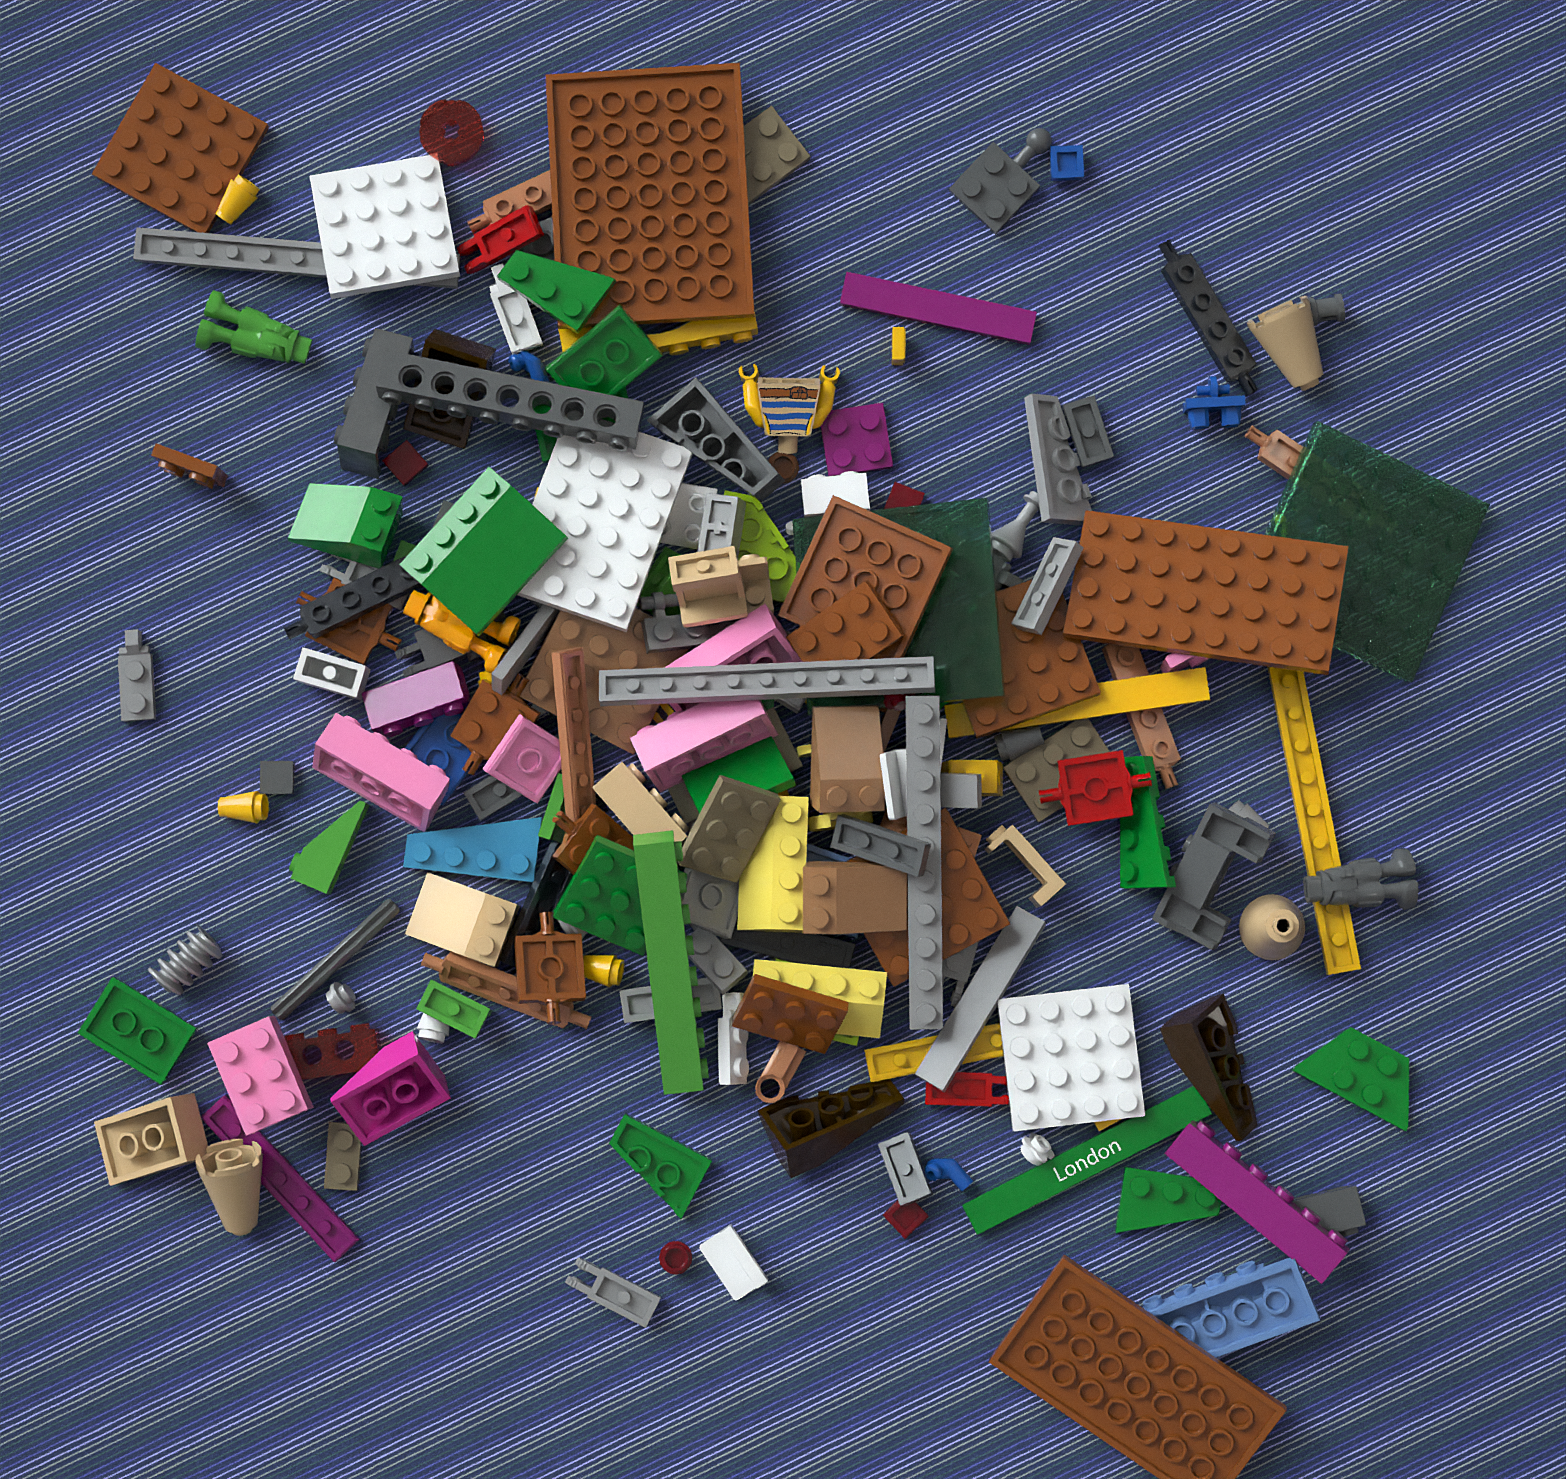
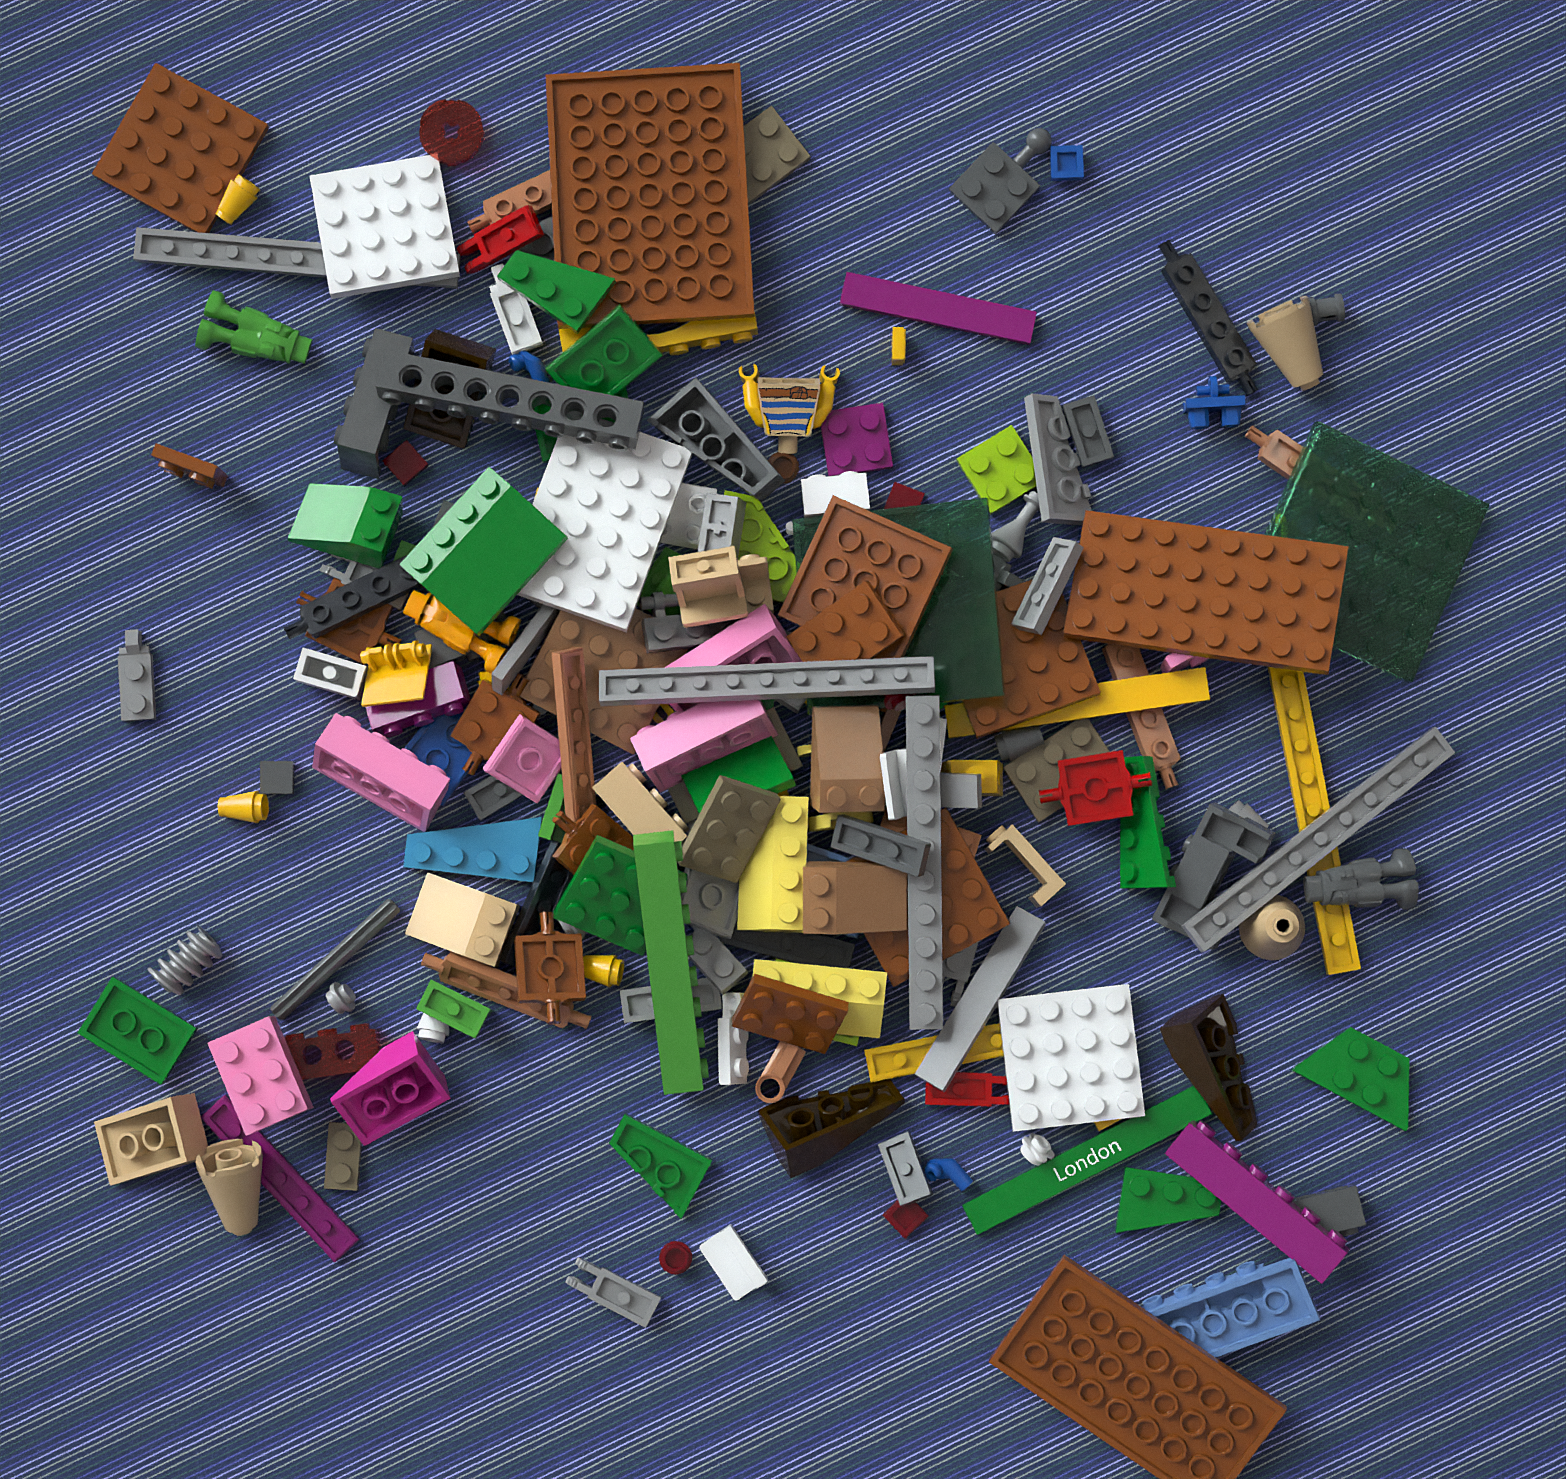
bright green slope [289,801,370,895] -> none
none -> yellow hinge [361,641,432,707]
none -> lime plate [956,425,1037,515]
none -> light grey plate [1181,727,1455,952]

